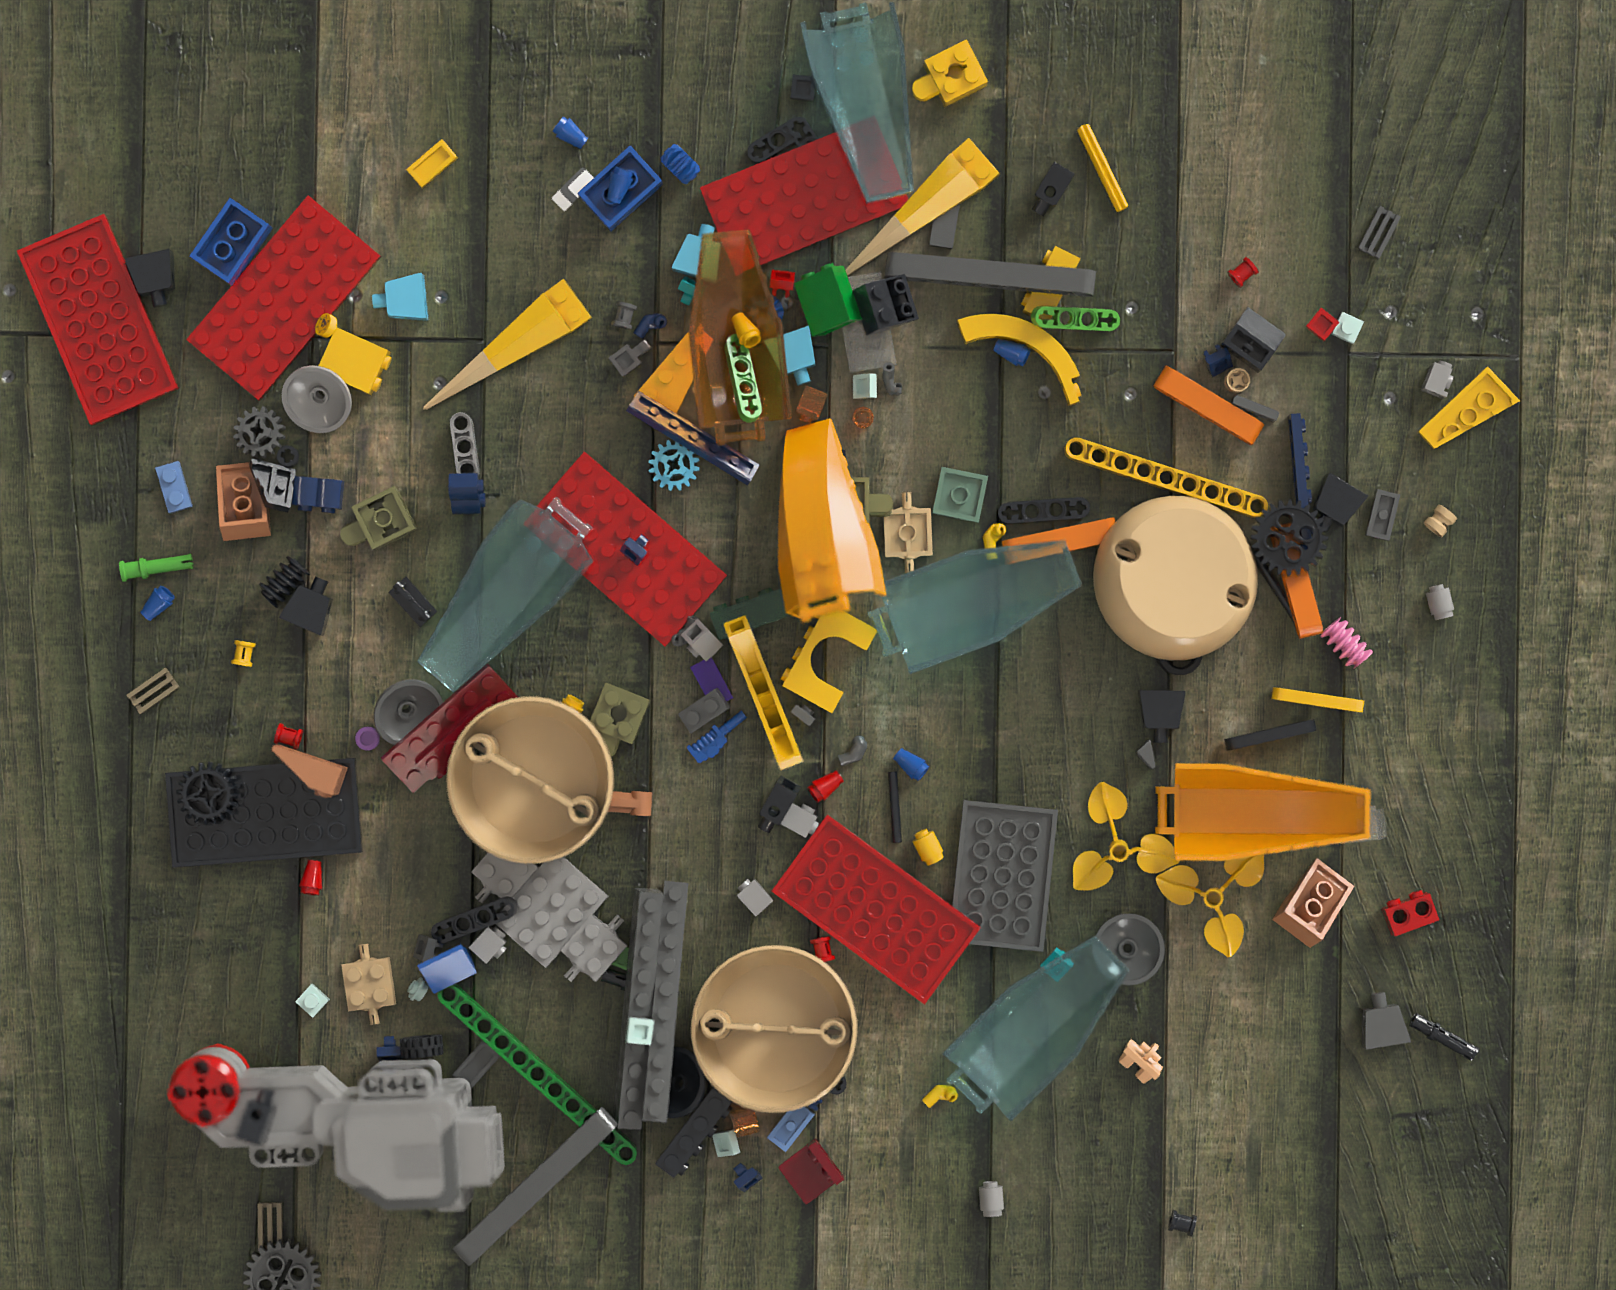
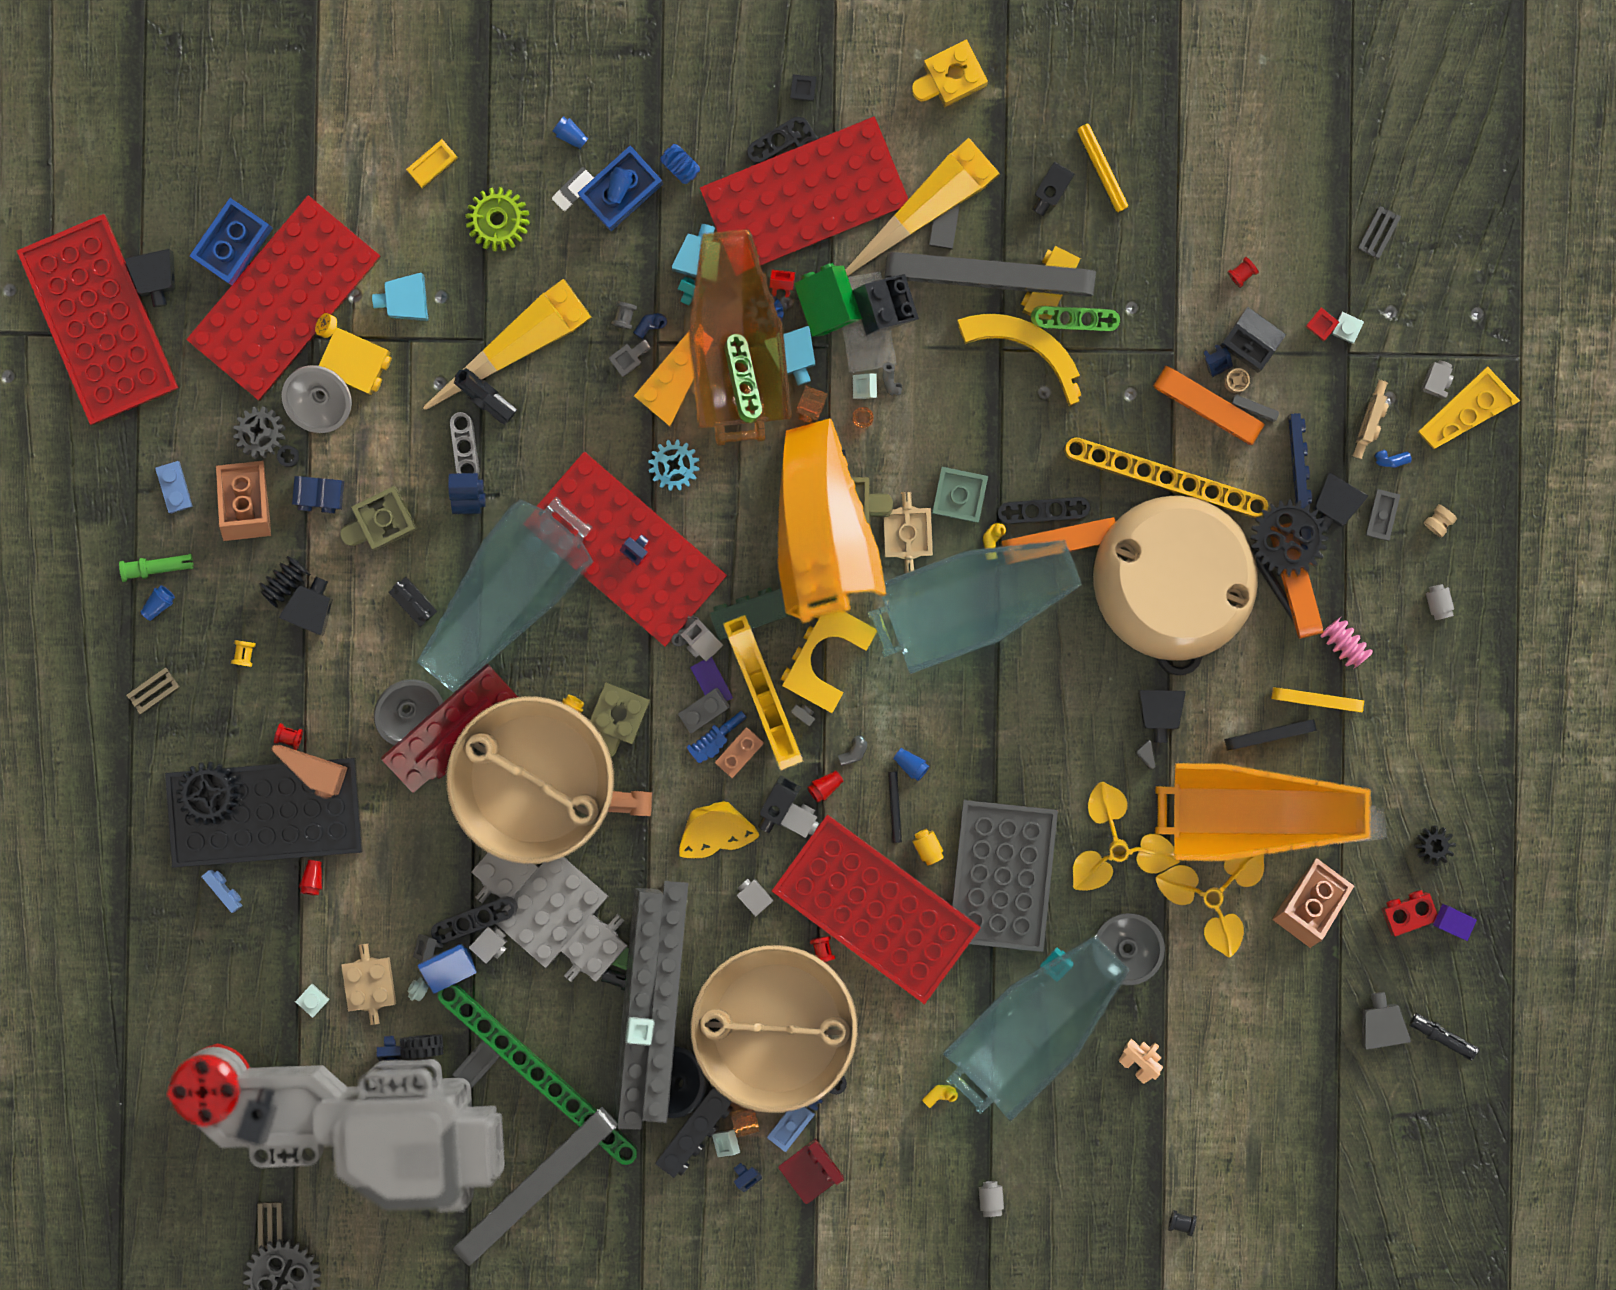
wing [249,458,296,513] -> none
medium lavender tile [355,727,380,750] -> none
dark blue tile [626,390,759,486] -> none
yellow cone [731,313,761,348] -> none
clear light blue windscreen [800,2,914,203] -> none
blue cone [993,338,1030,366] -> none
none -> medium blue plate [201,869,243,913]
none -> black piece [454,368,517,425]
none -> lime gear [466,187,530,252]
none -> yellow piece [679,801,759,858]
none -> nougat brick [715,727,764,778]
none -> tan plate [1353,380,1389,459]
none -> blue arm [1375,450,1411,468]
none -> black gear [1414,825,1456,866]
none -> dark purple tile [1433,904,1477,941]

